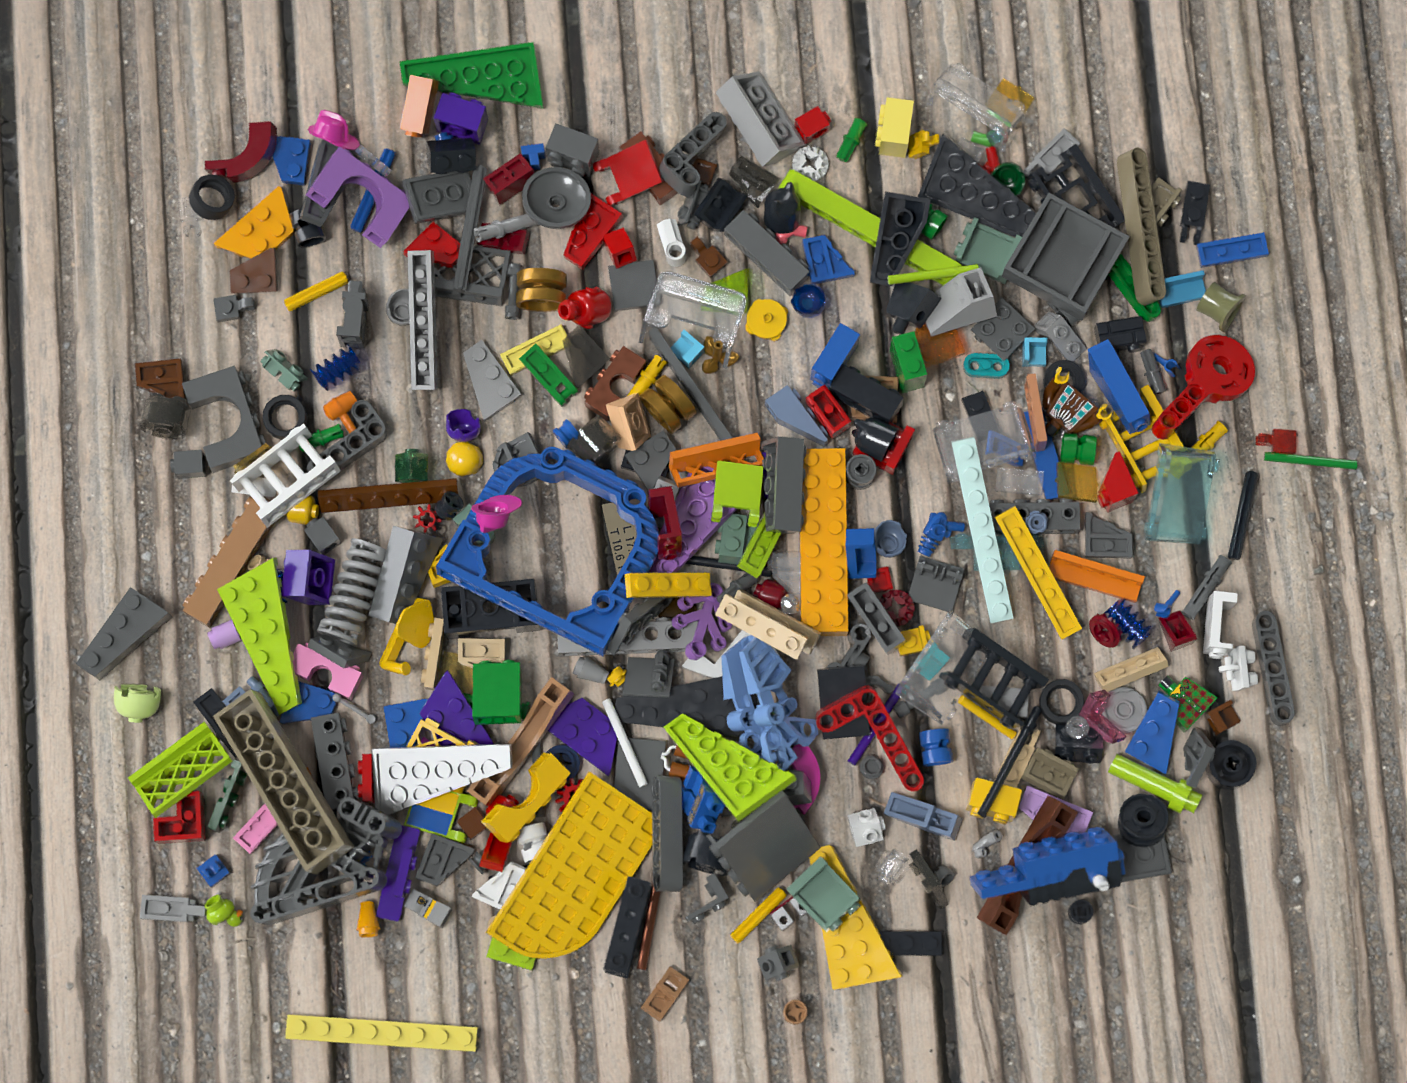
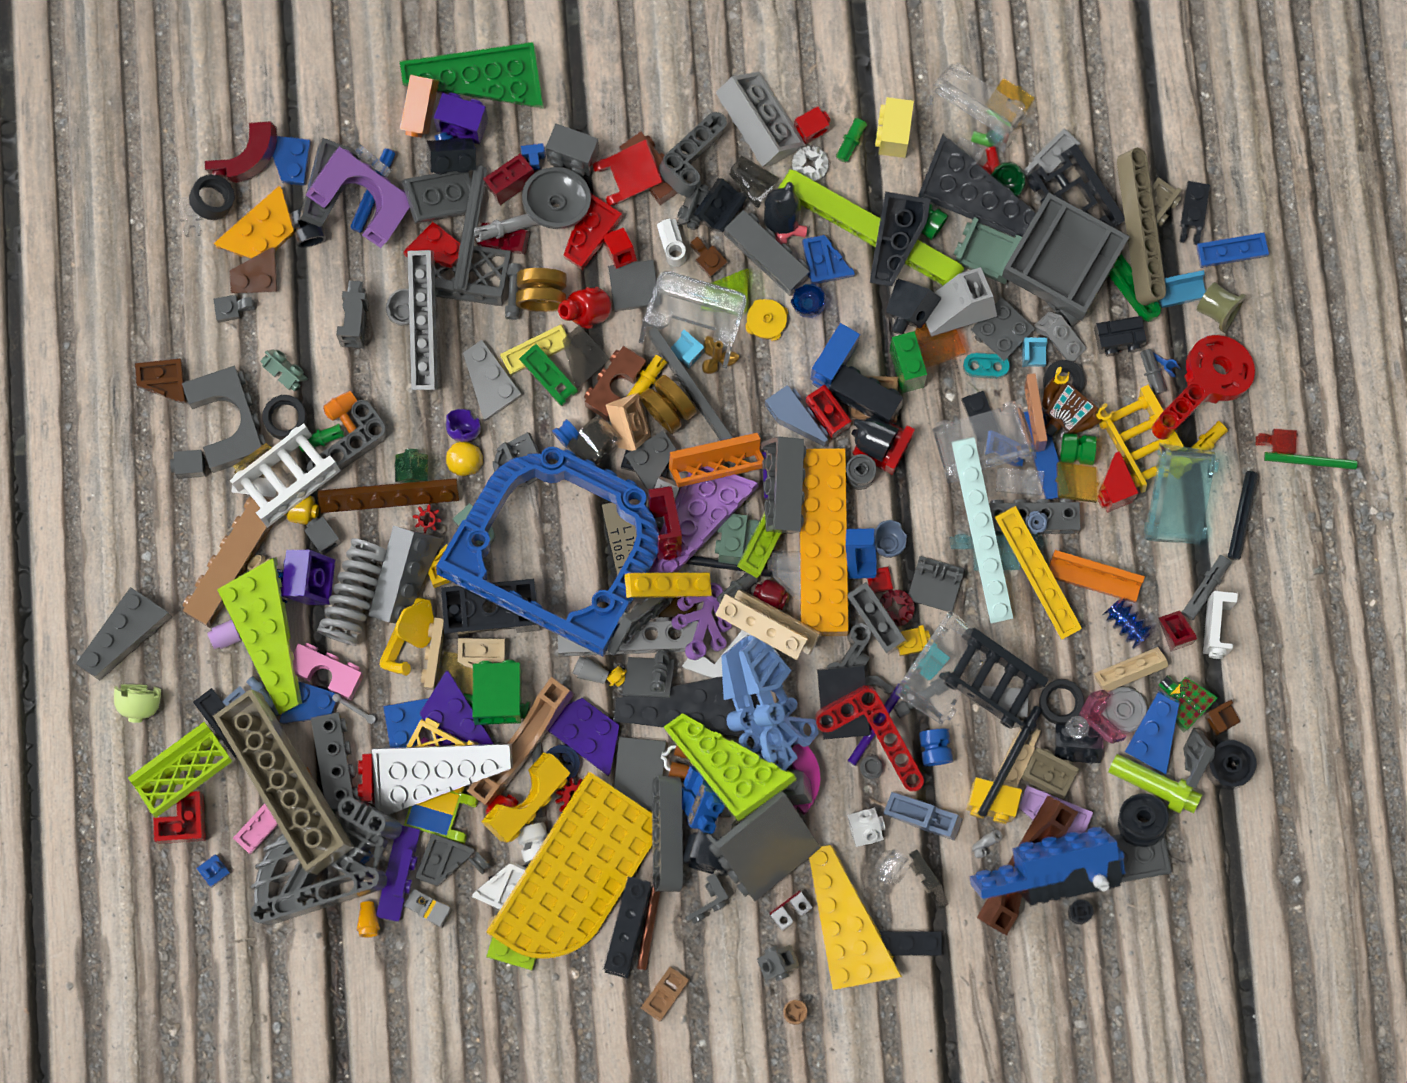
clear smoke brick [140,393,191,440] -> none
light grey hinge [140,895,207,922] -> none
lime animal [204,895,243,927] -> none
dark green wing [207,759,249,833] -> none
yellow axle [284,272,348,311] -> none
light yellow plate [285,1015,478,1052] -> none
dark pink piece [308,110,360,150] -> none
dark grey wing [308,635,371,668] -> none
clear blue piece [309,344,360,391] -> none
black wheel [435,491,464,521] -> none
reddish brown tile [457,807,487,840] -> none
dark pink piece [471,495,522,533] -> none
red tile [479,832,513,872] -> none
white bar [602,698,648,788] -> none
reddish brown tile [693,158,717,187] -> none
lime flag [711,461,763,527] -> none
yellow axle [730,887,786,944] -> none
clear hinge [780,594,800,614] -> none
sand green panel [786,856,861,933] -> none
lime bar [888,264,979,285] -> none
yellow plate [908,130,939,159] -> none
blue piece [917,512,965,557] -> none
dark grey hinge [933,866,955,887] -> none
yellow bar [958,695,1017,739] -> none
dark grey wing [1085,512,1132,559] -> none
blue slope [1088,339,1150,434] -> none
dark red gear [1089,613,1123,648] -> none
blue hand [1154,590,1180,618] -> none
white hips [1219,646,1258,691] -> none
dark grey beam [1252,611,1295,726] -> none

